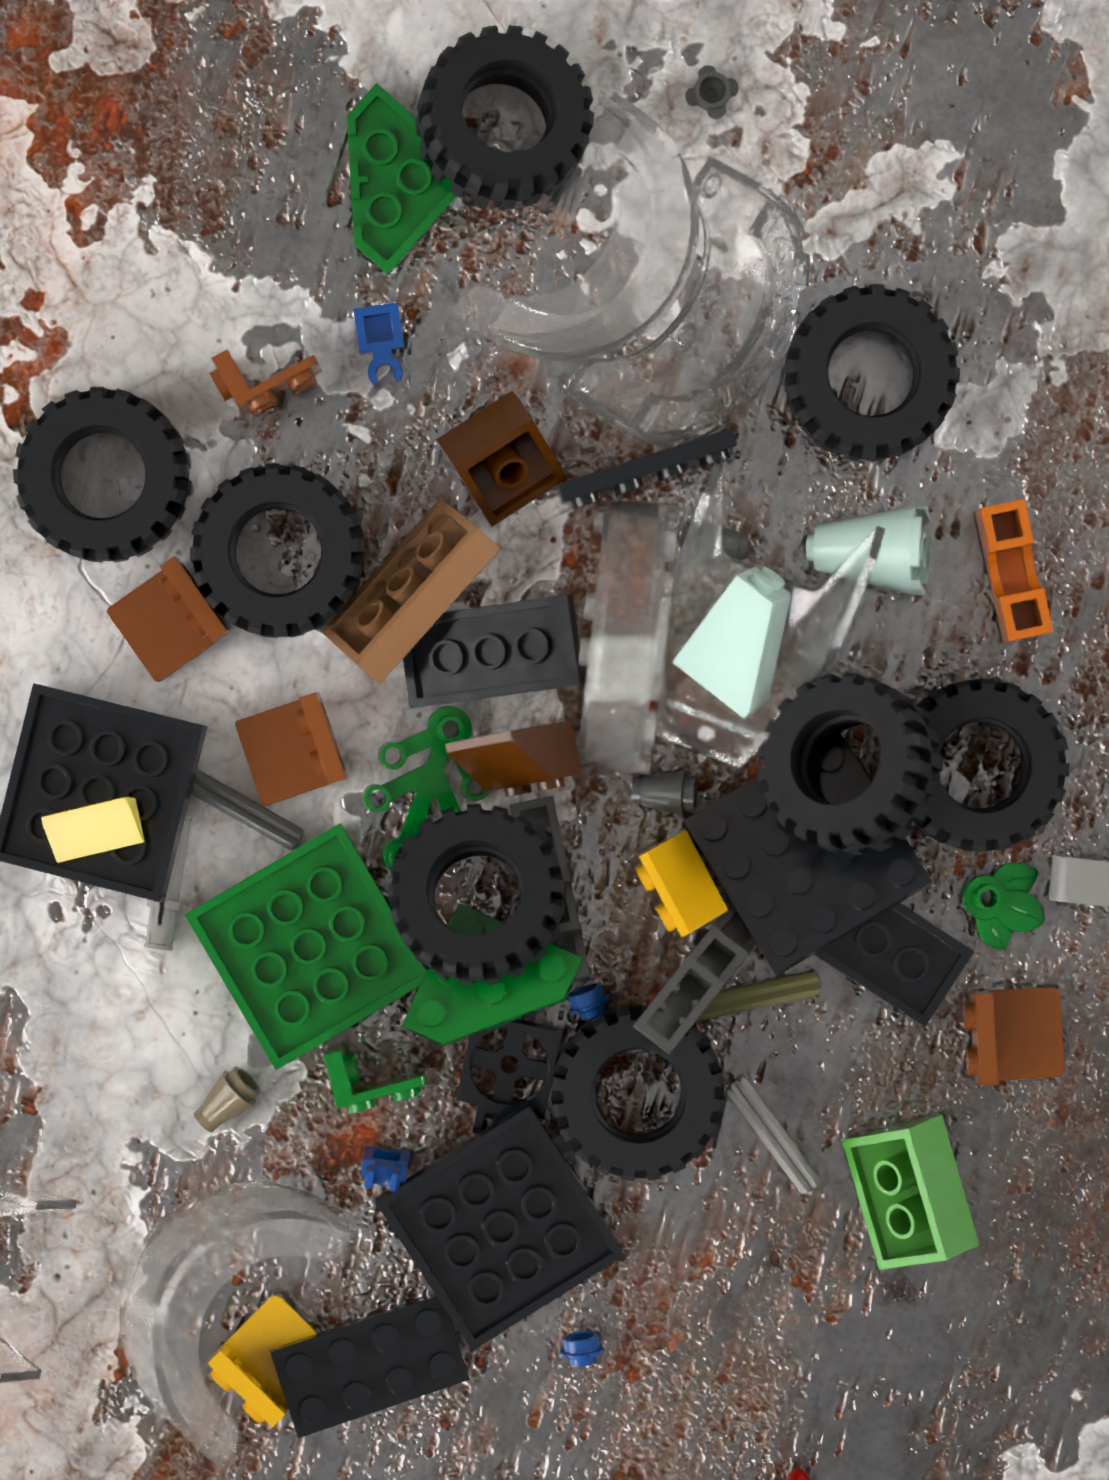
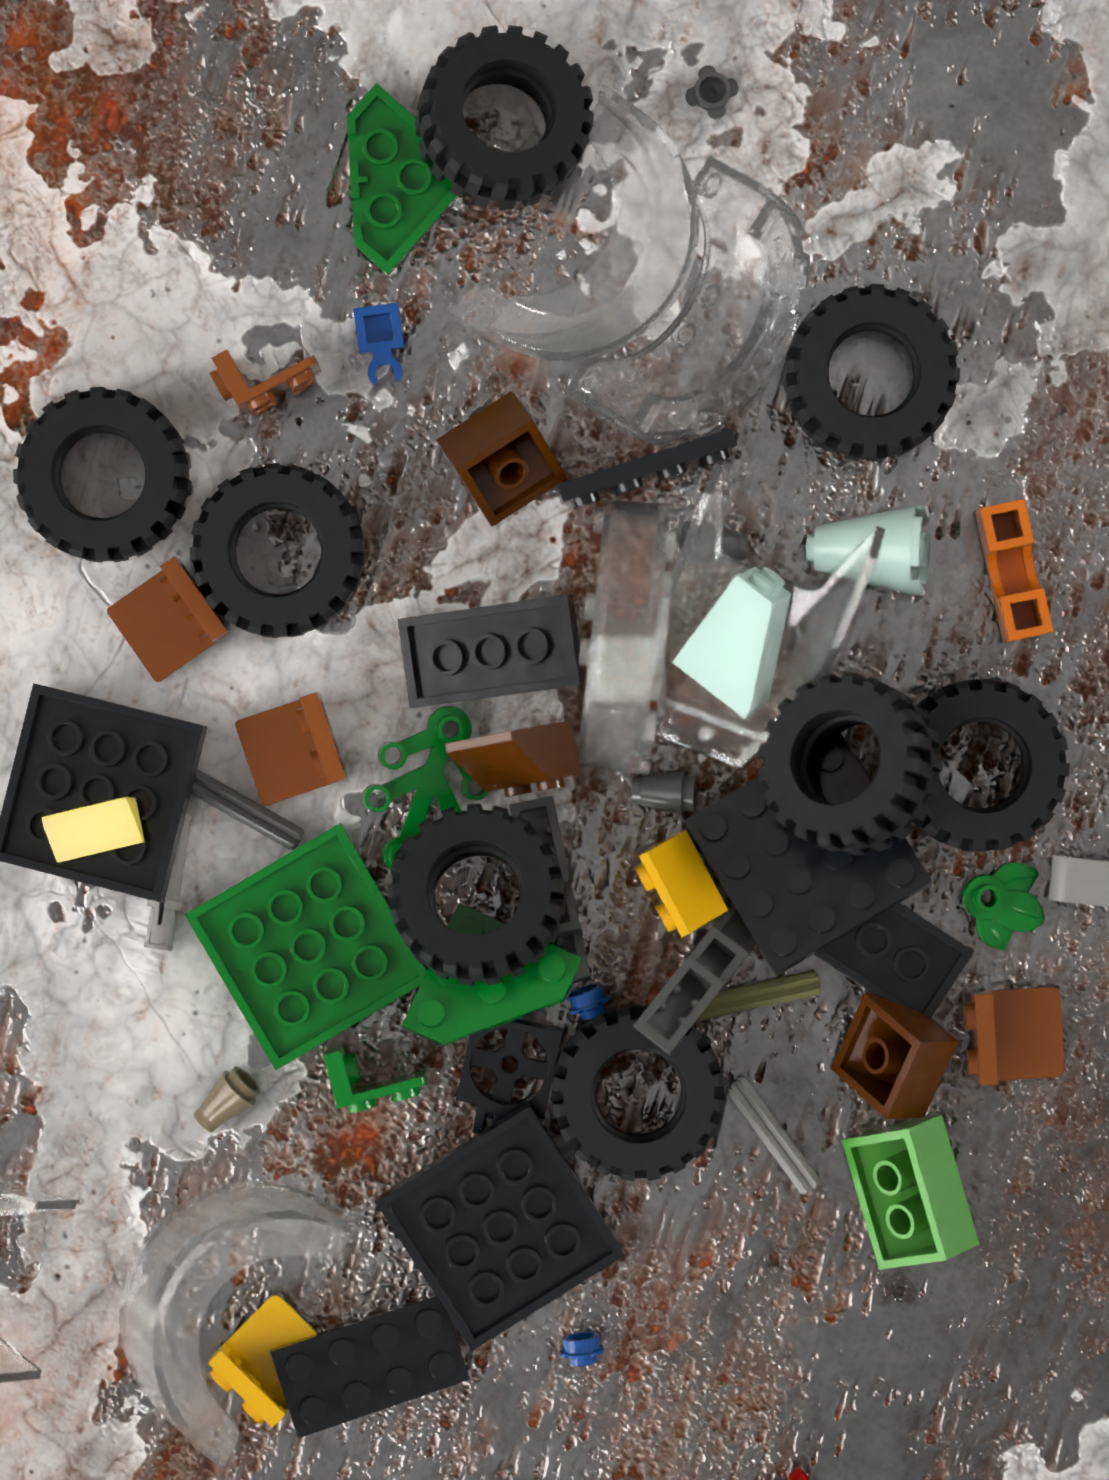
medium nougat slope [322,498,500,685] -> none
blue plate [361,1146,410,1192] -> none
none -> reddish brown slope [831,993,959,1119]

